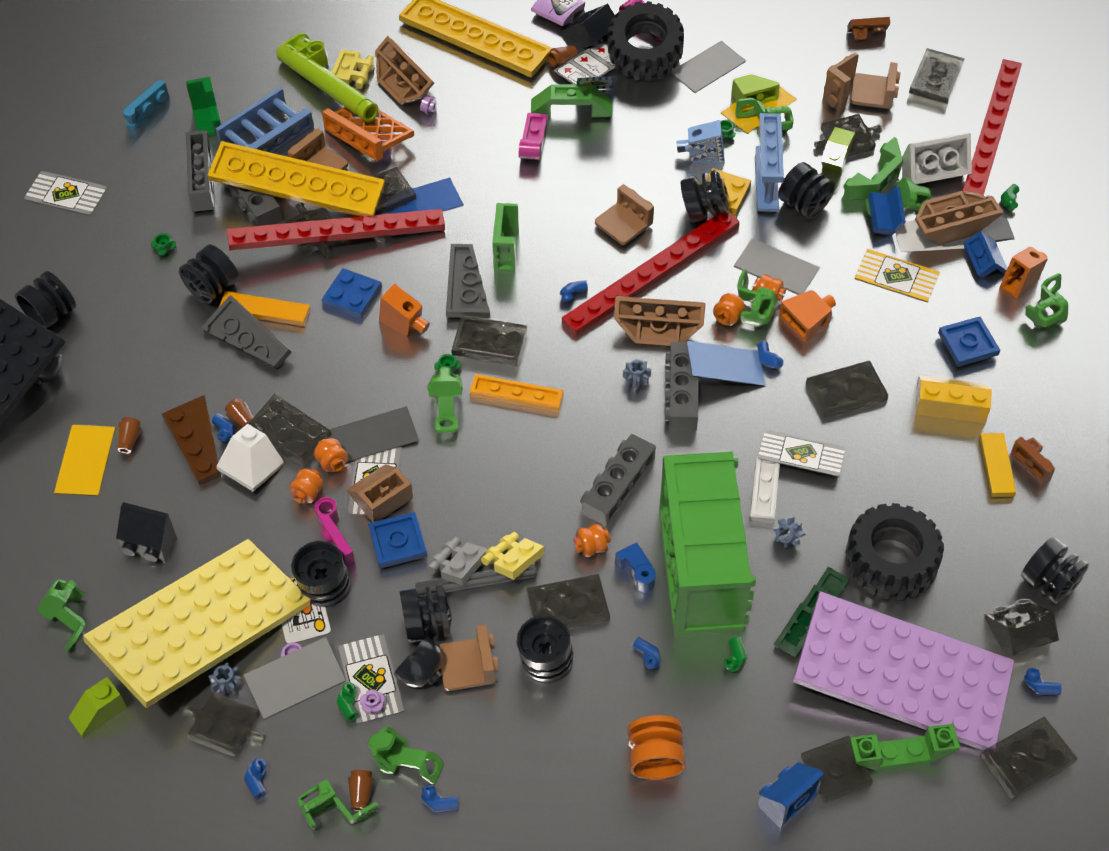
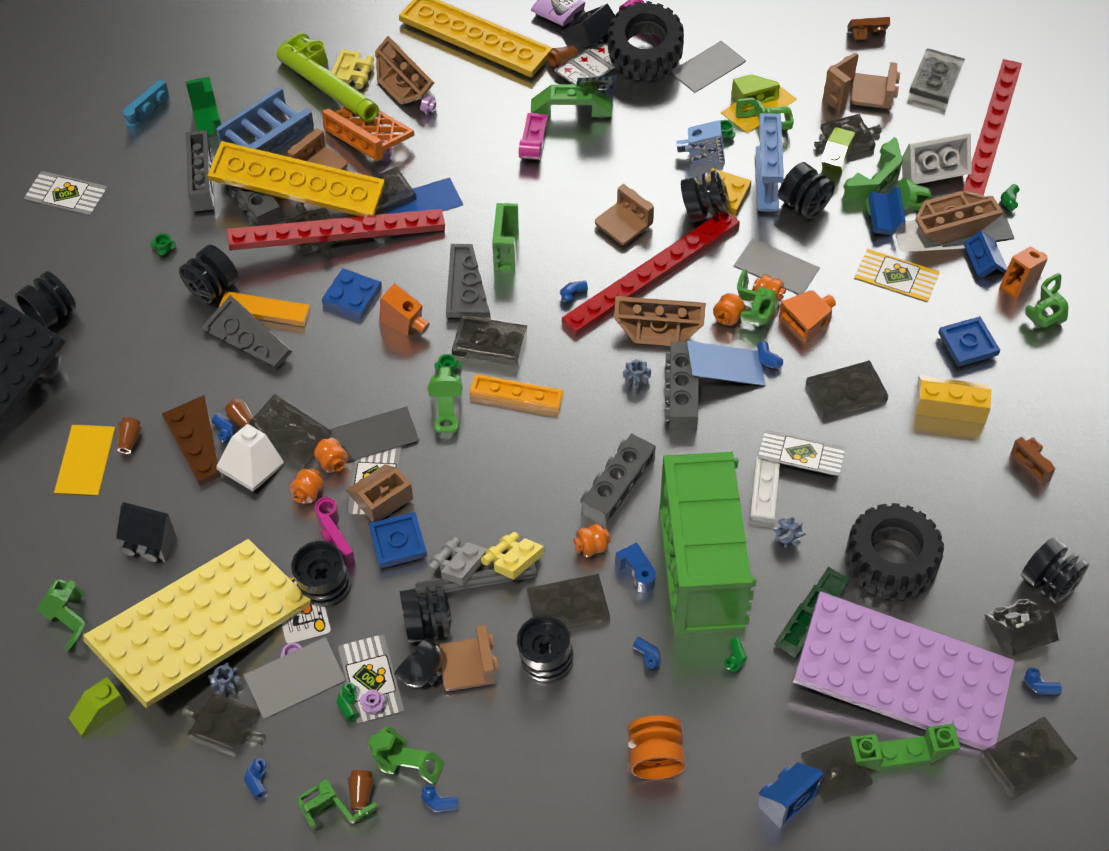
yellow tile [979,433,1016,497] -> none

